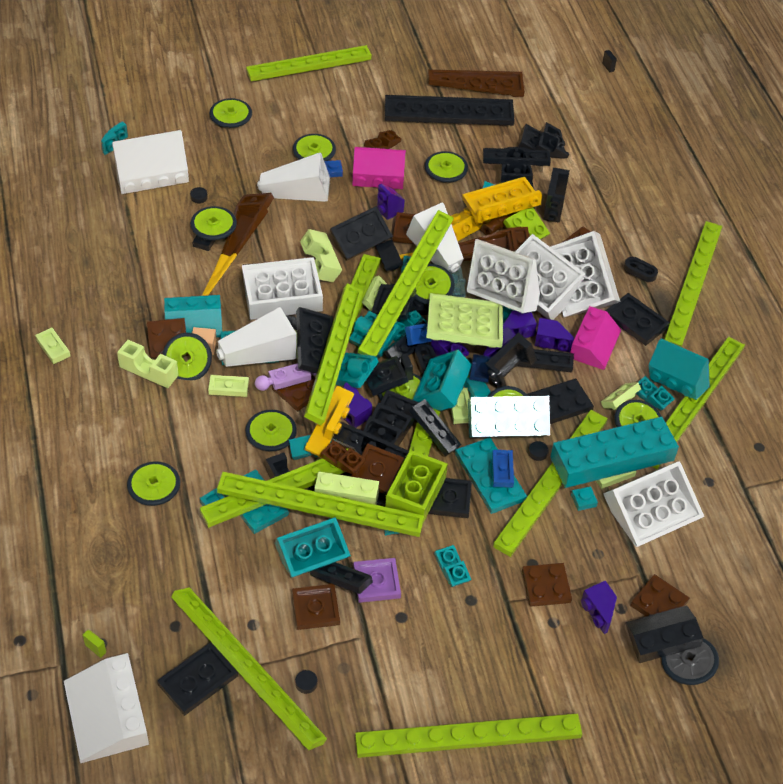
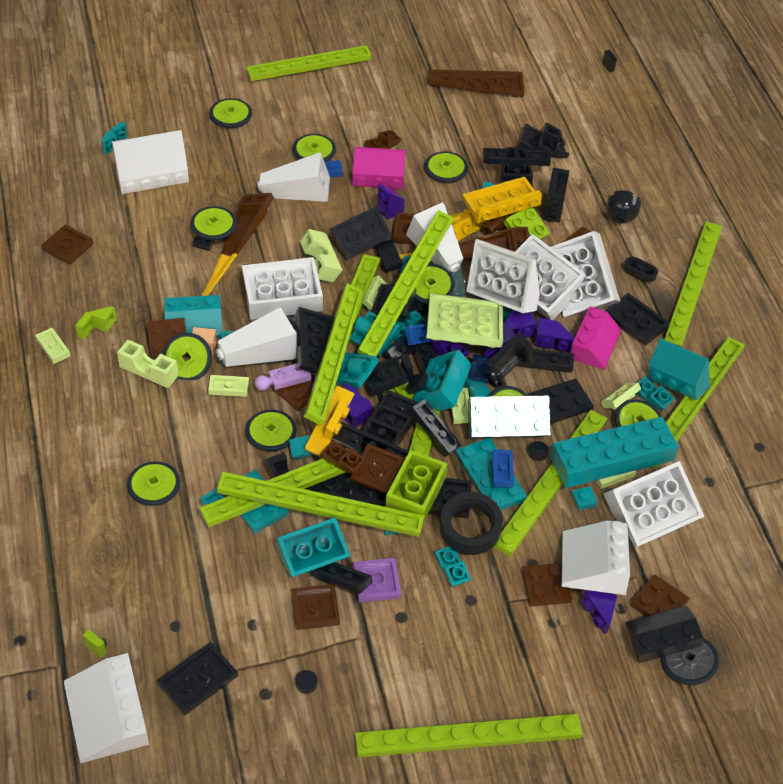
lime plate [171,587,327,750] -> none
black tile [190,187,208,204] -> none
yellowish green arch [315,472,379,505] -> none
black plate [385,95,515,126] -> none
none -> reddish brown plate [42,224,93,265]
none -> lime slope [76,306,117,340]
none -> black tile [405,372,429,395]
none -> black tyre [440,492,503,555]
none -> white slope [562,521,630,595]
none -> black cylinder [606,190,642,223]

